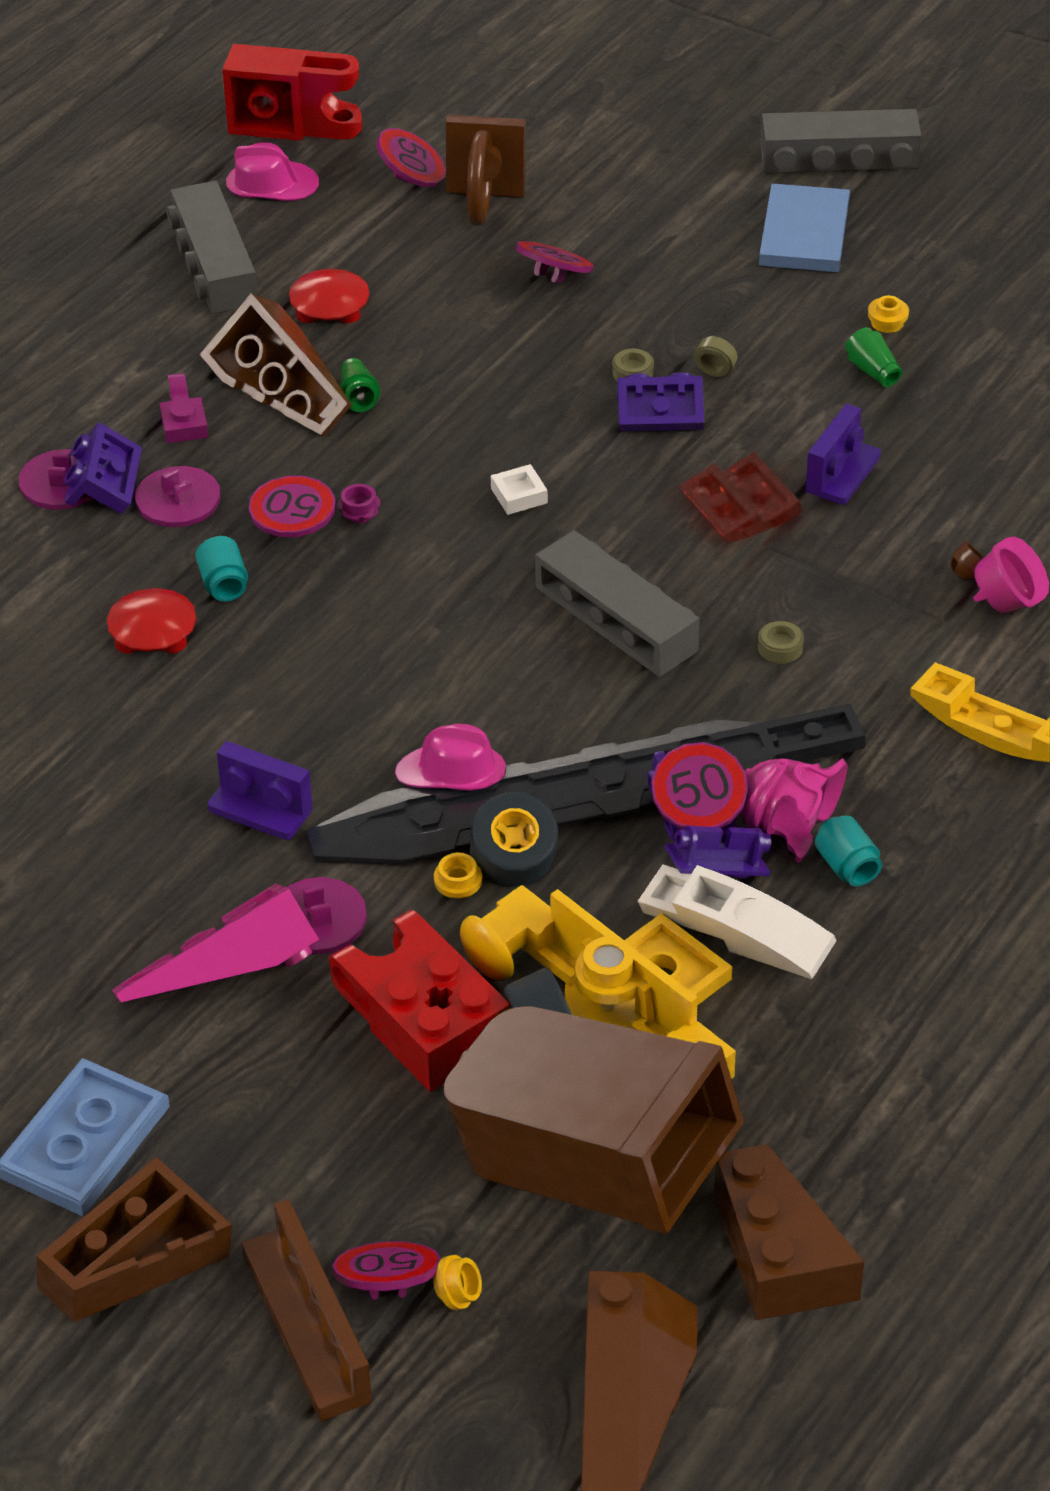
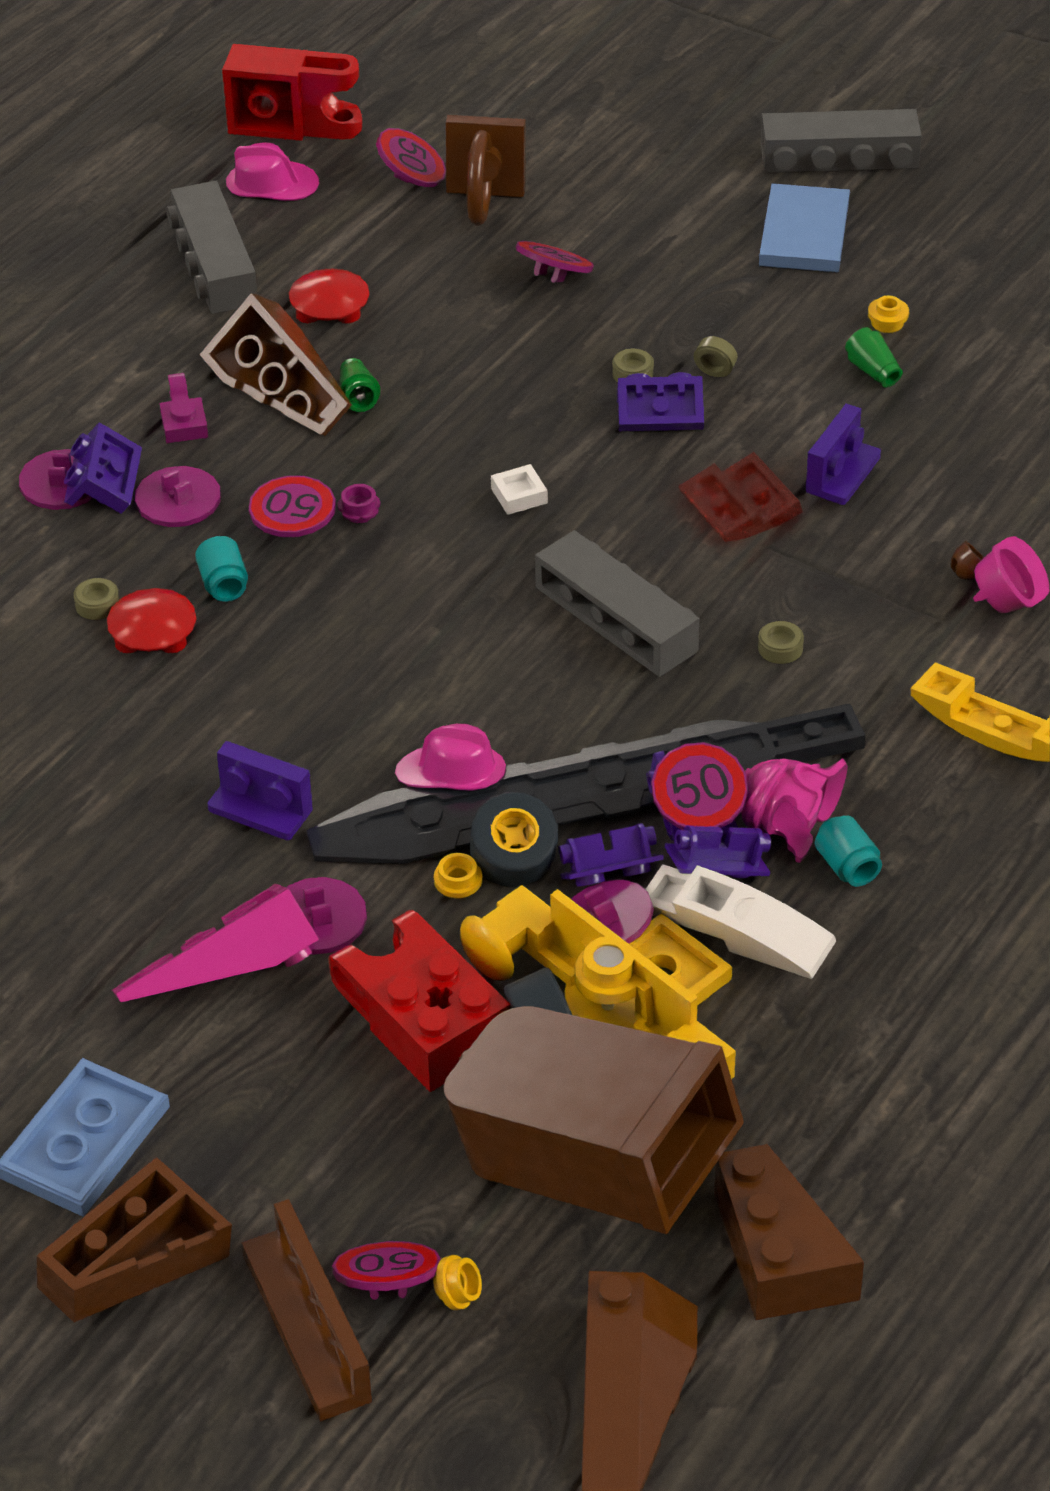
none -> olive tile [74,578,119,620]
none -> dark purple hinge [558,823,664,887]
none -> magenta piece [571,880,654,944]

